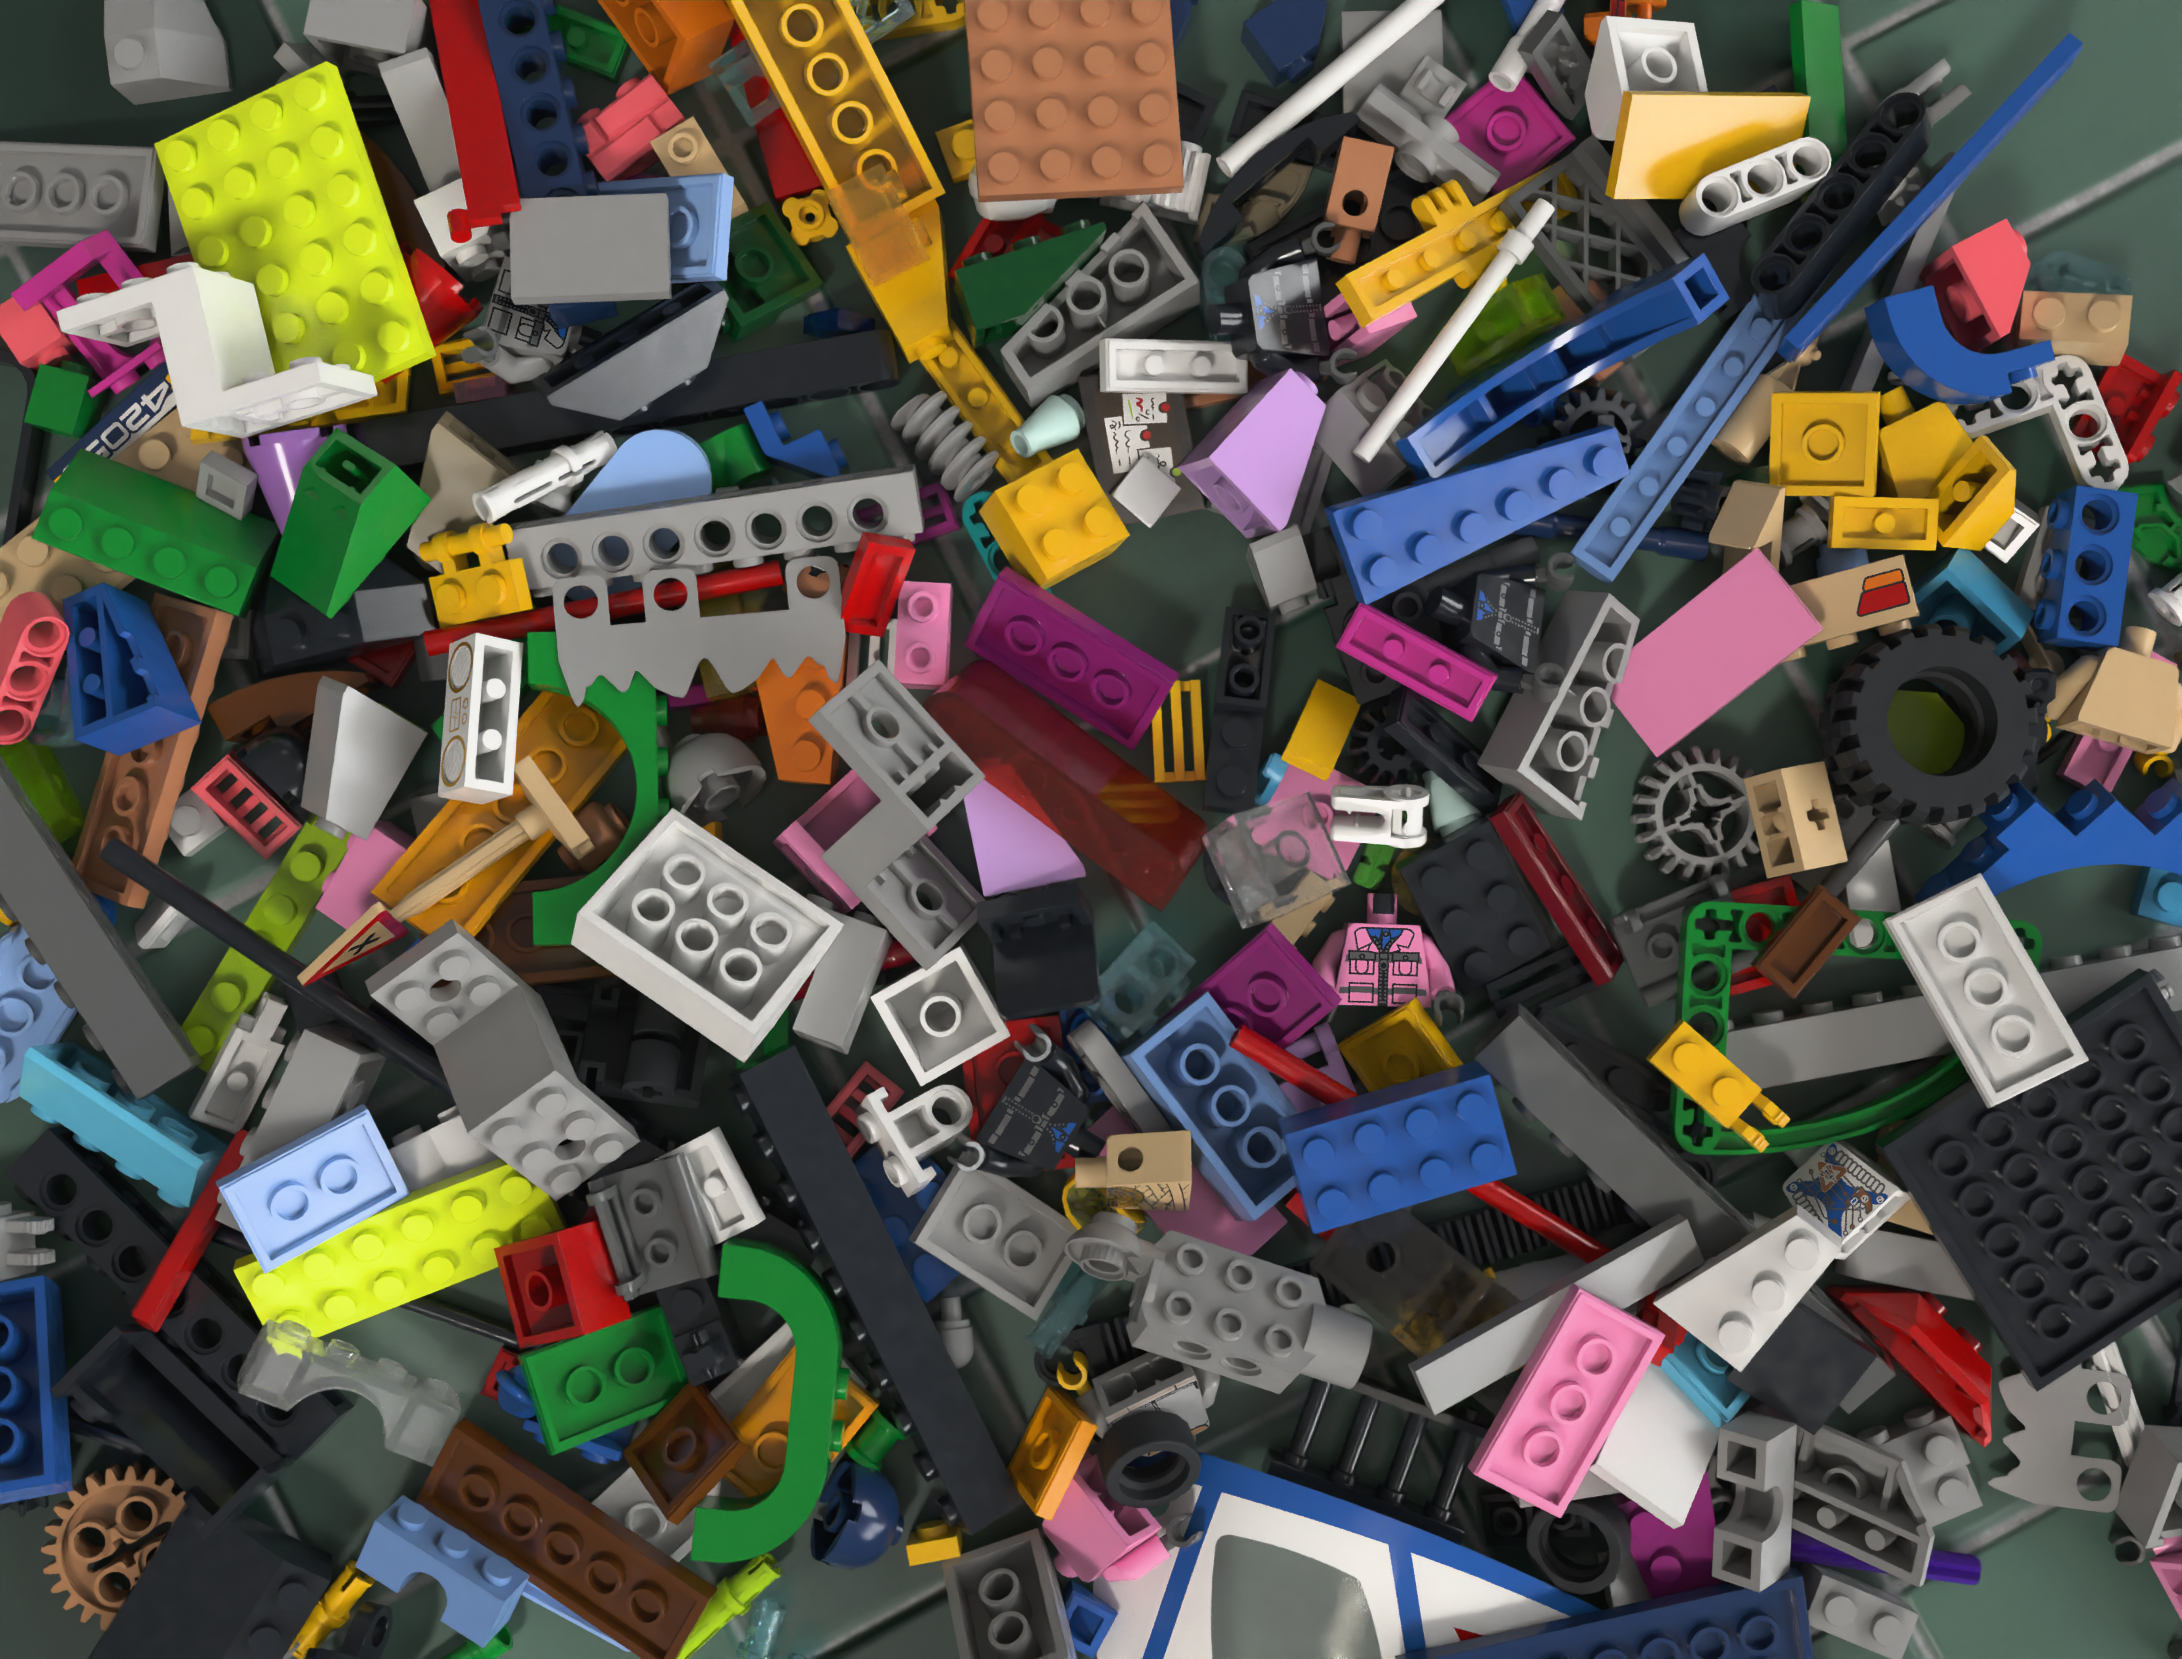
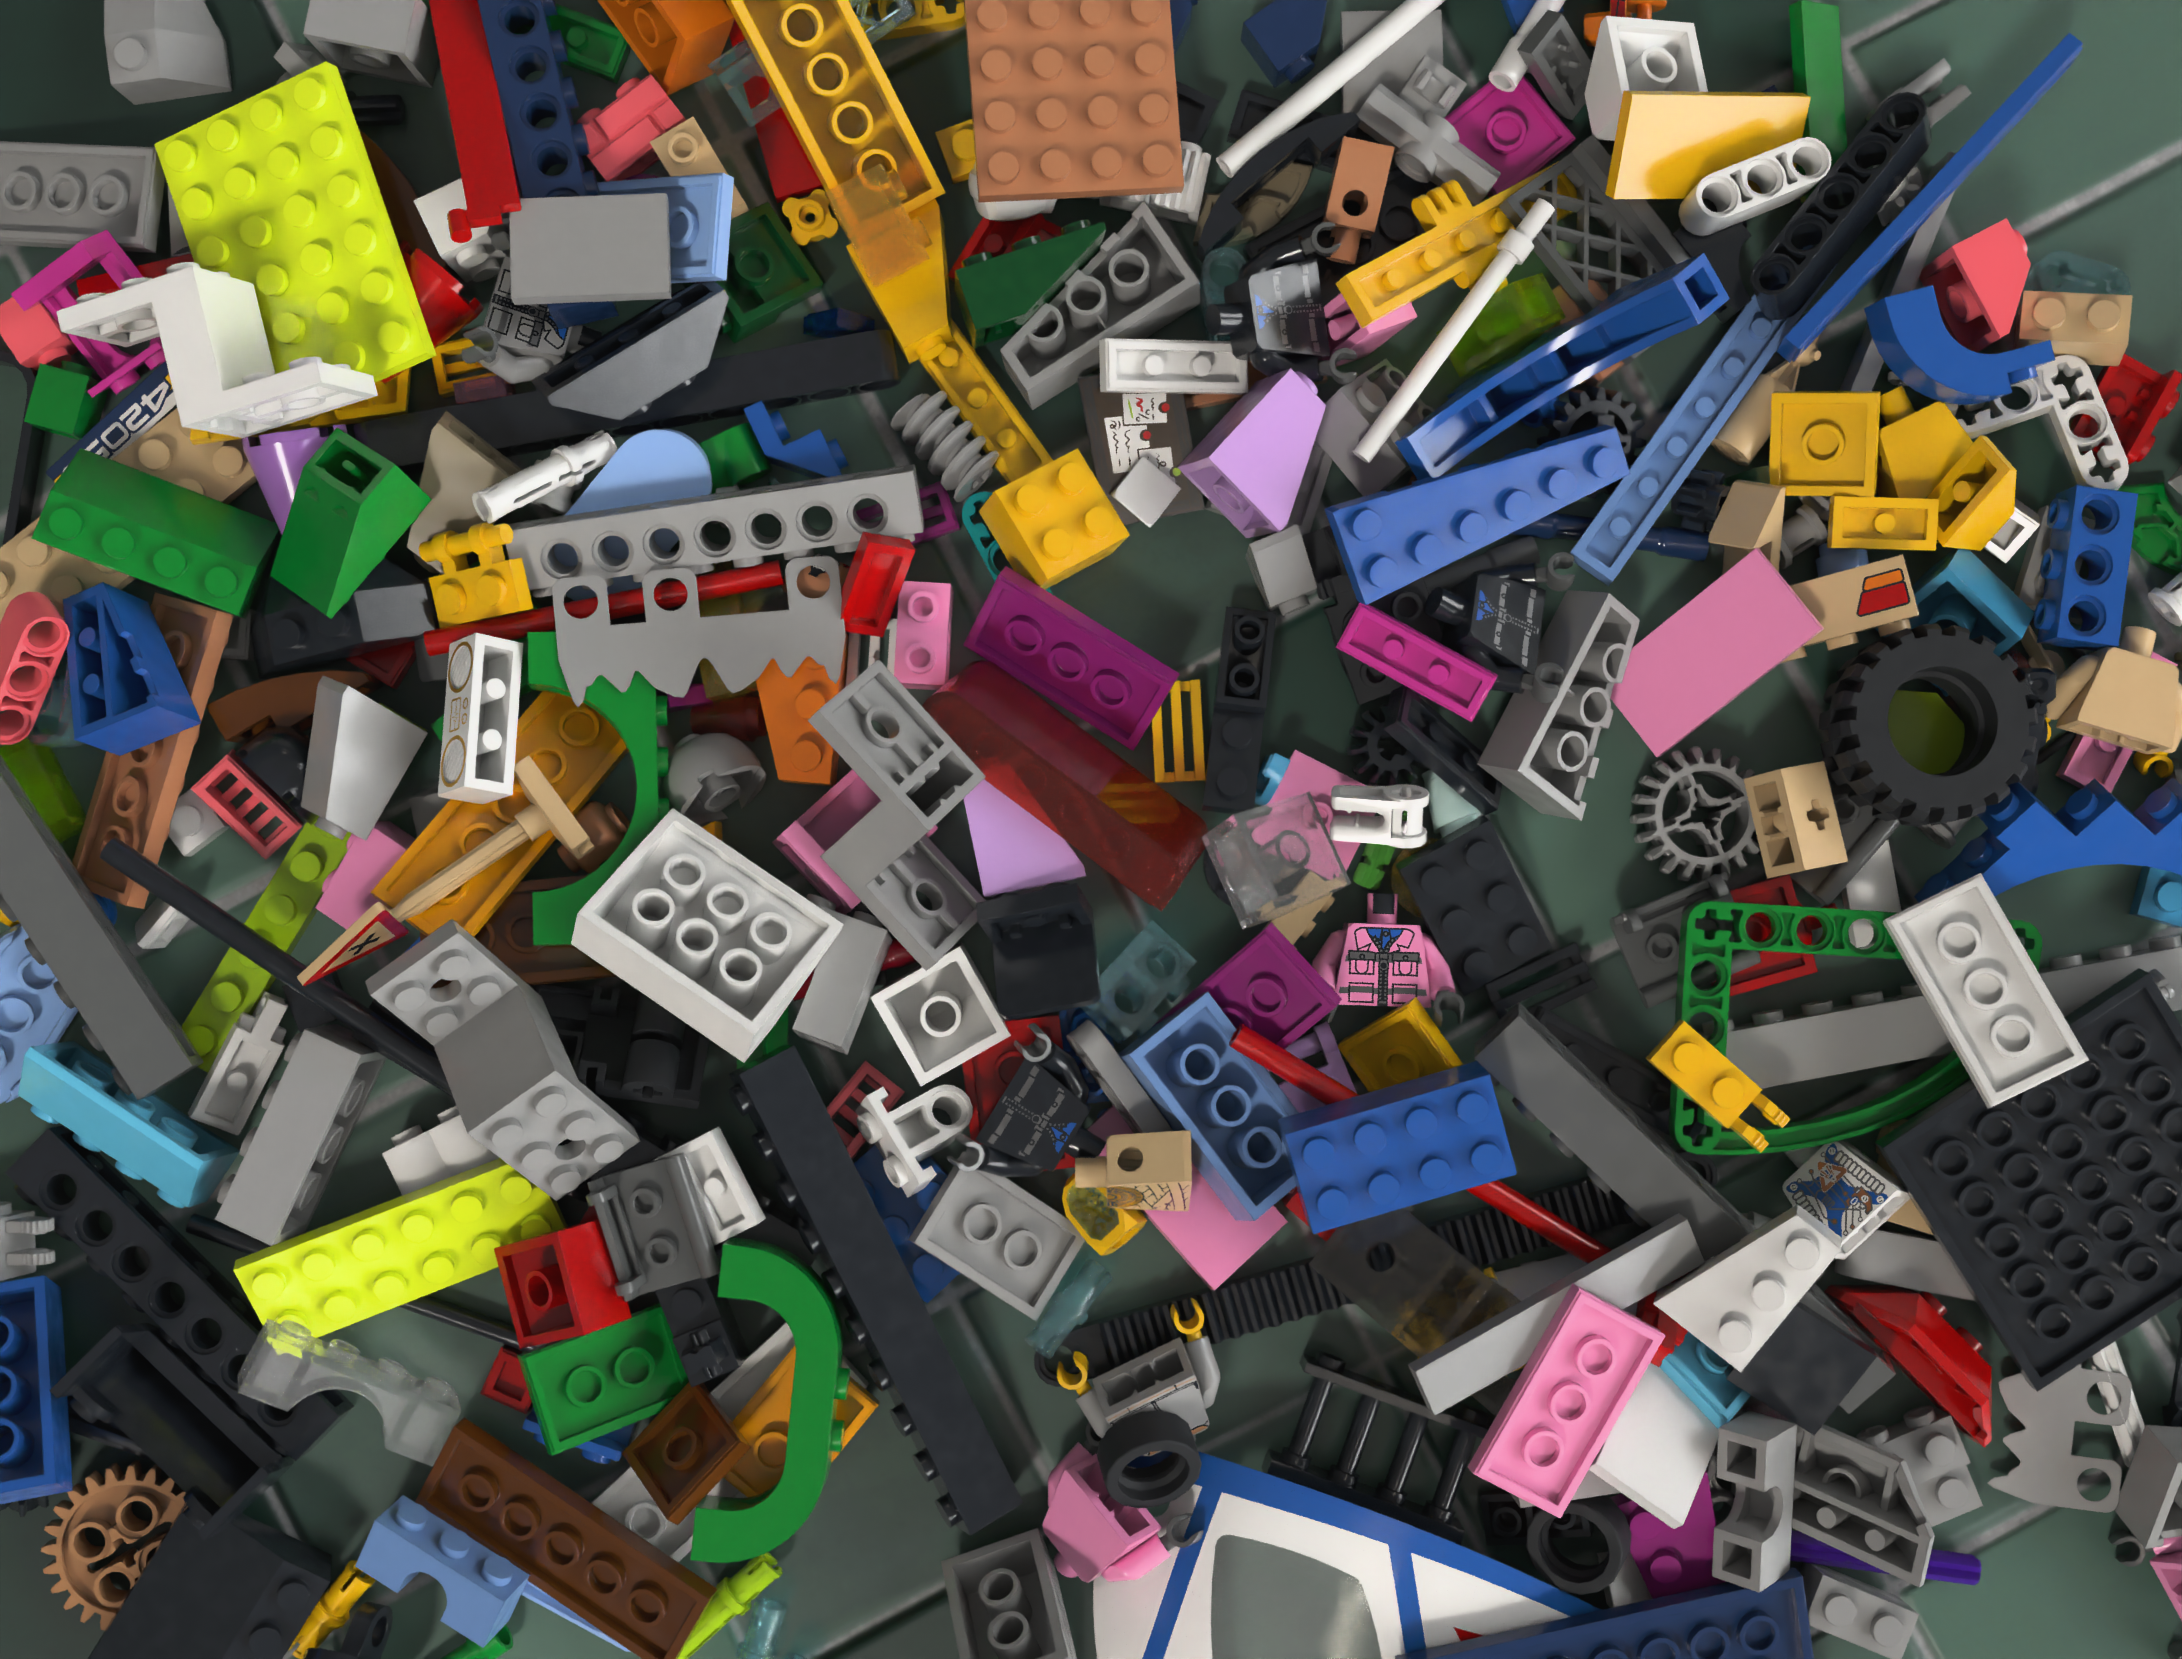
red tile [131,1129,249,1333] -> none
light grey plate [195,450,258,521] -> none
light blue tile [216,1104,410,1274] -> none
light grey slope [377,47,461,192] -> none
blue tile [496,1364,536,1418] -> none
dark blue cylinder [810,1461,904,1570] -> none
green bush [844,1404,909,1472] -> none
yellow plate [906,1520,963,1566] -> none
light grey cylinder [934,1296,974,1369] -> none
light orange tile [1007,1385,1098,1521] -> none
light aqua cone [1010,394,1085,458] -> none
blue slope [1062,1580,1118,1658] -> none
light grey brick [1064,1212,1373,1394] -> none
yellow tile [1280,679,1361,782] -> none
dark red tile [1489,791,1624,987] -> none
reddish brown tile [1750,885,1861,999] -> none

